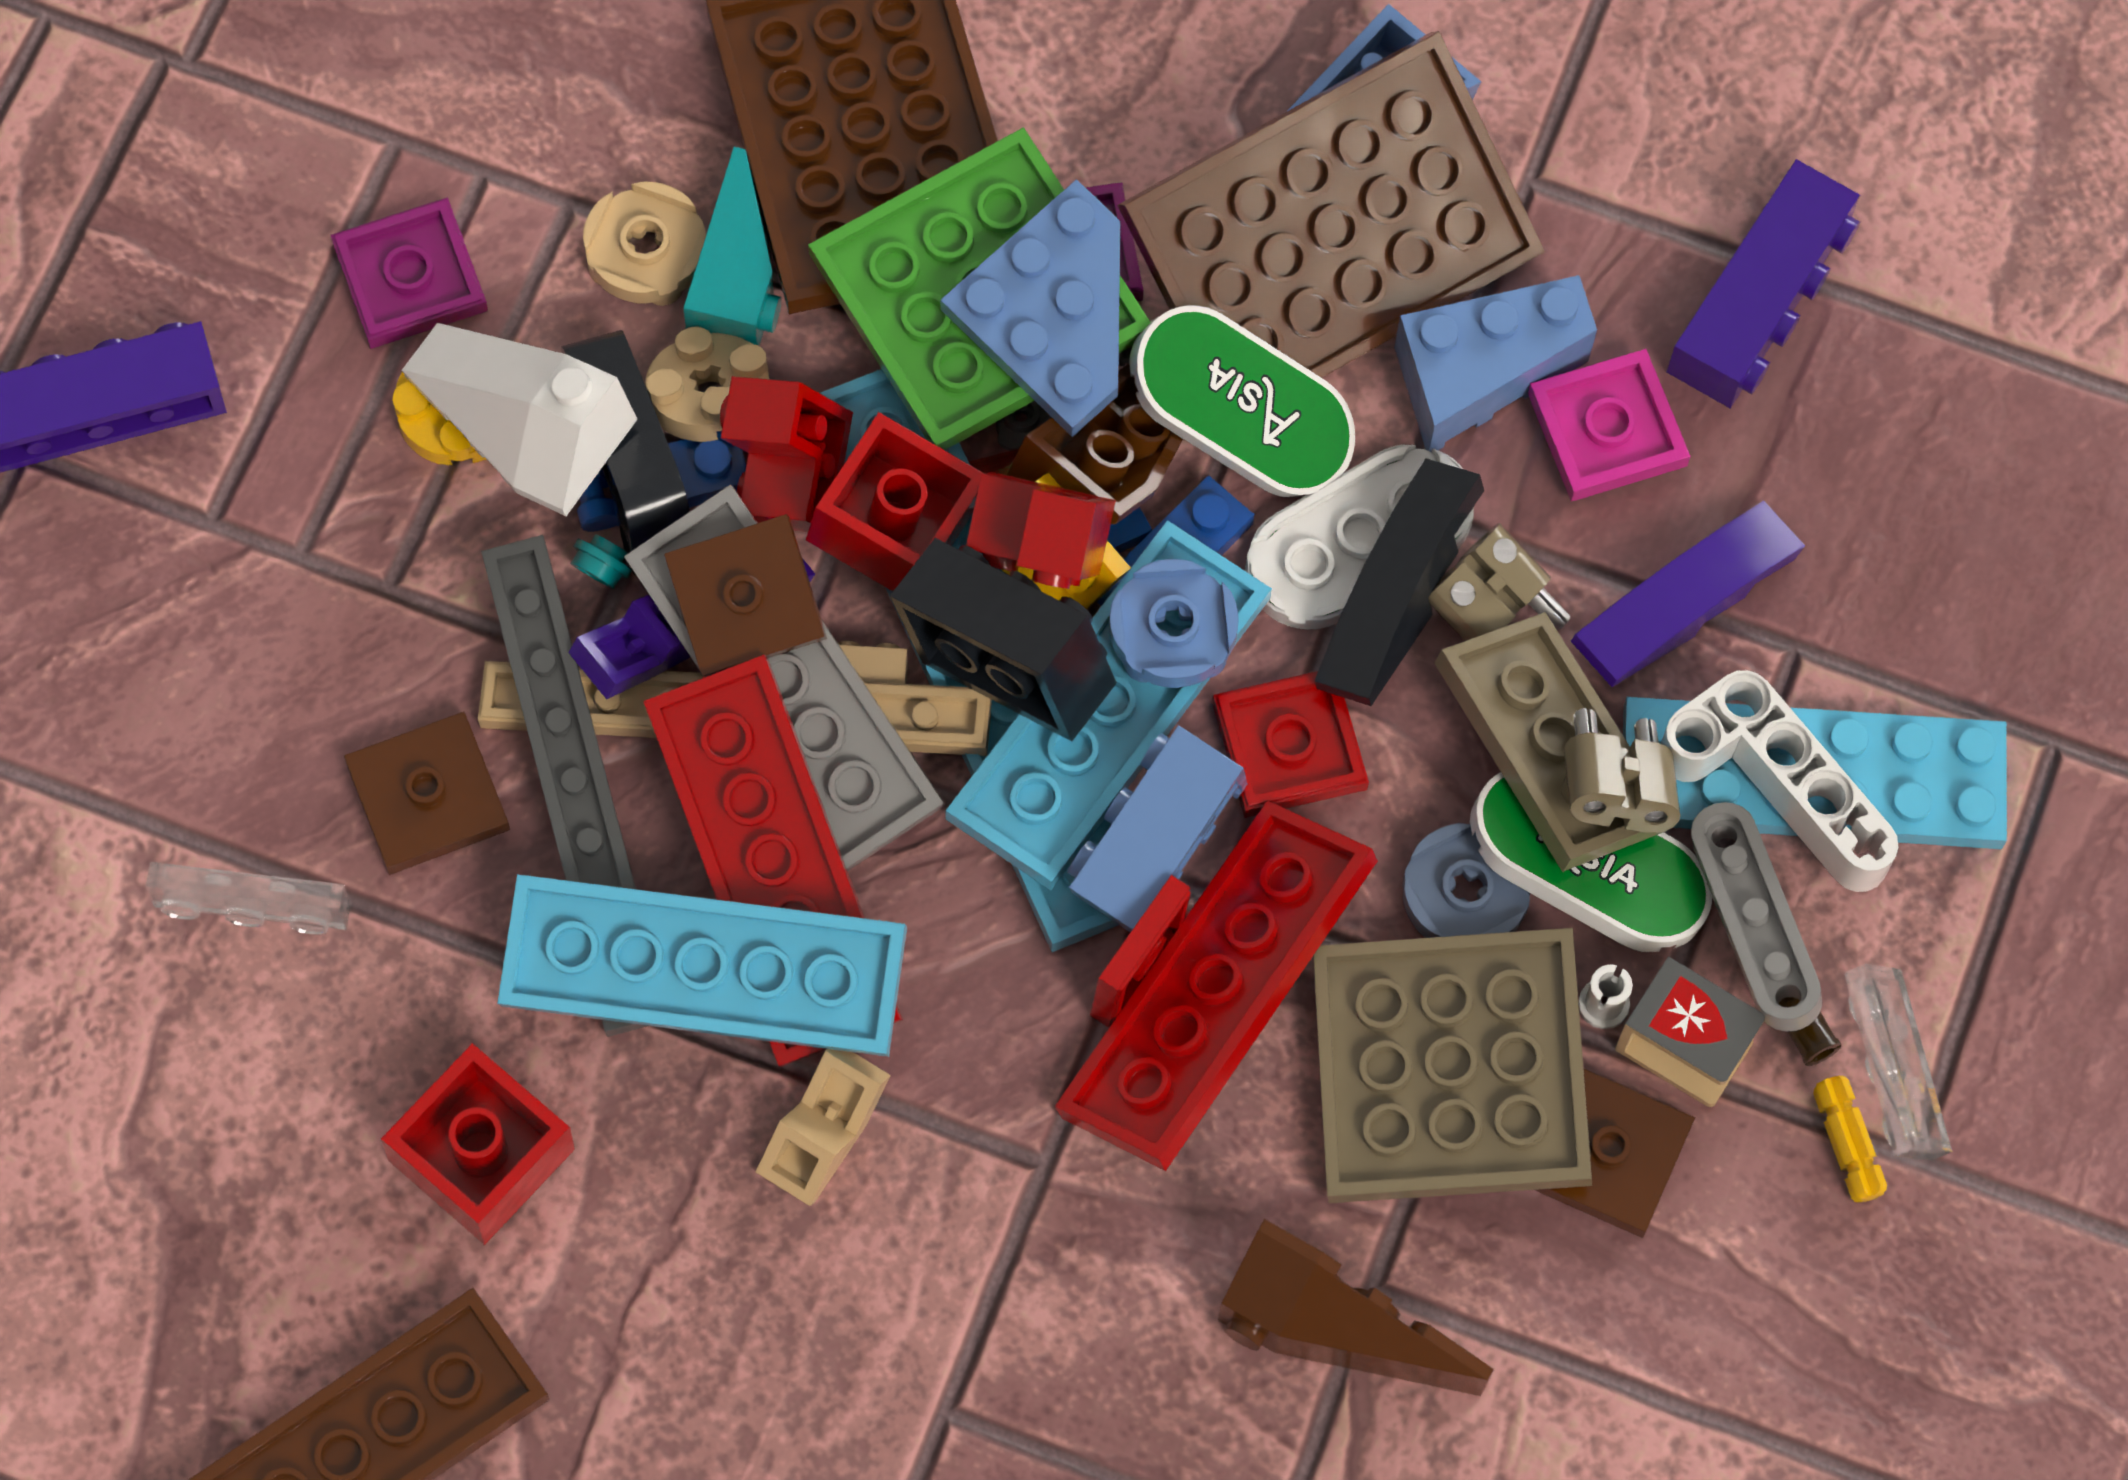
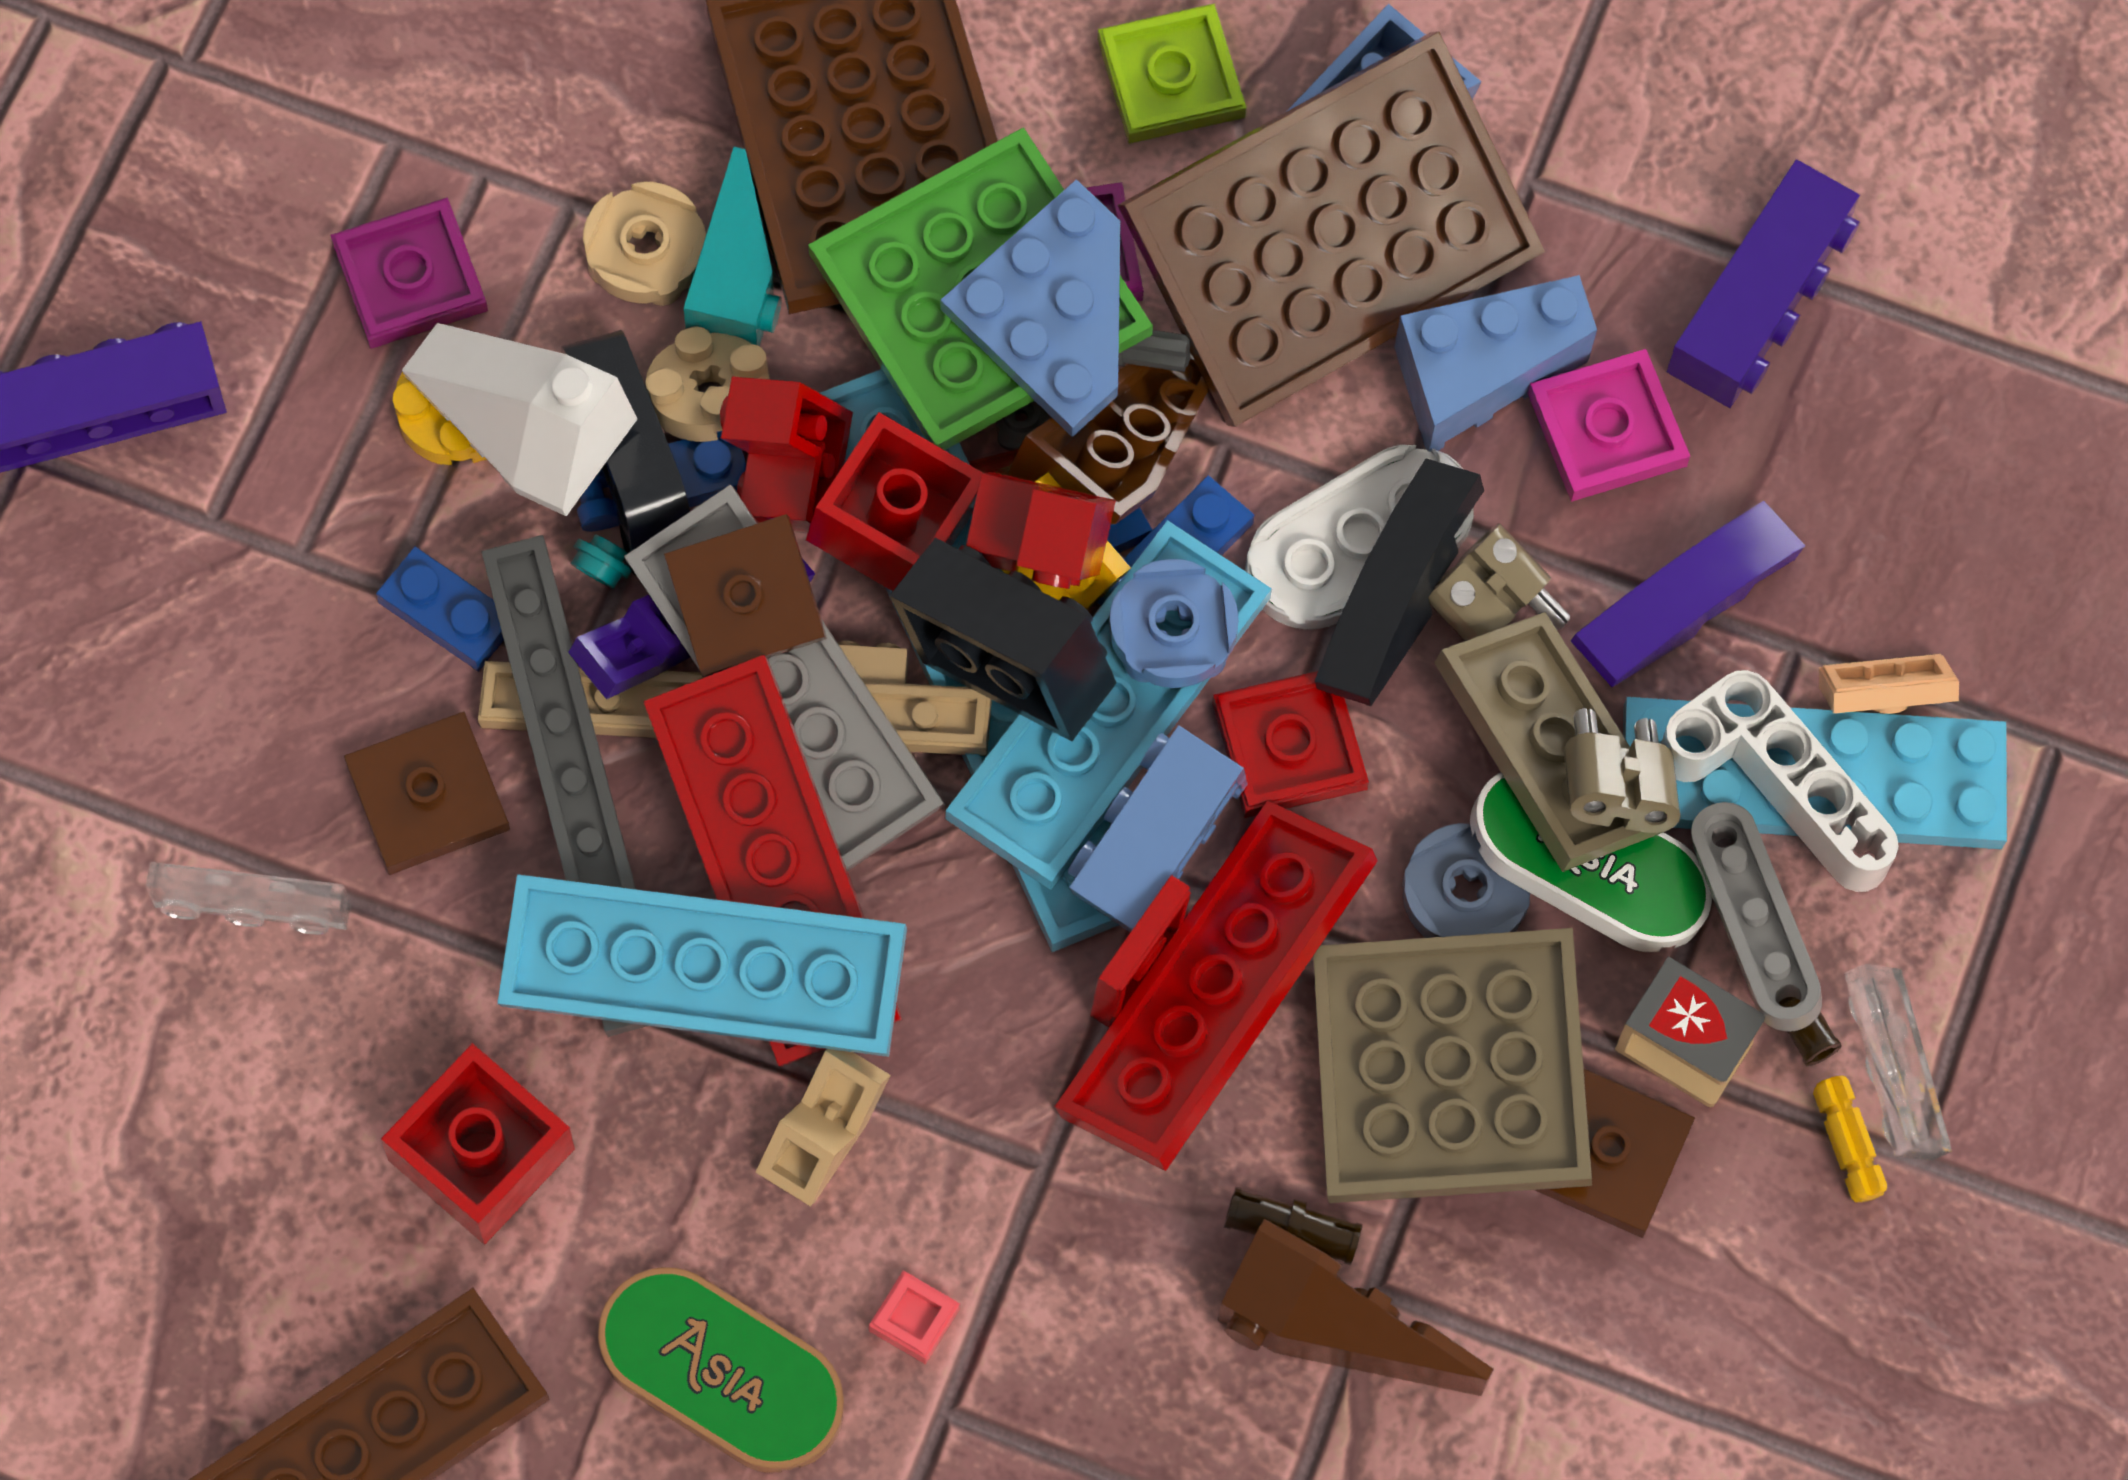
green tile [1129,305,1355,497] -> none
white pin [1578,964,1633,1029] -> none
none -> blue plate [376,547,504,672]
none -> green tile [598,1267,844,1473]
none -> coral tile [869,1270,960,1365]
none -> lime tile [1097,3,1247,144]
none -> dark brown pin [1224,1187,1362,1265]
none -> light nougat plate [1819,654,1959,714]

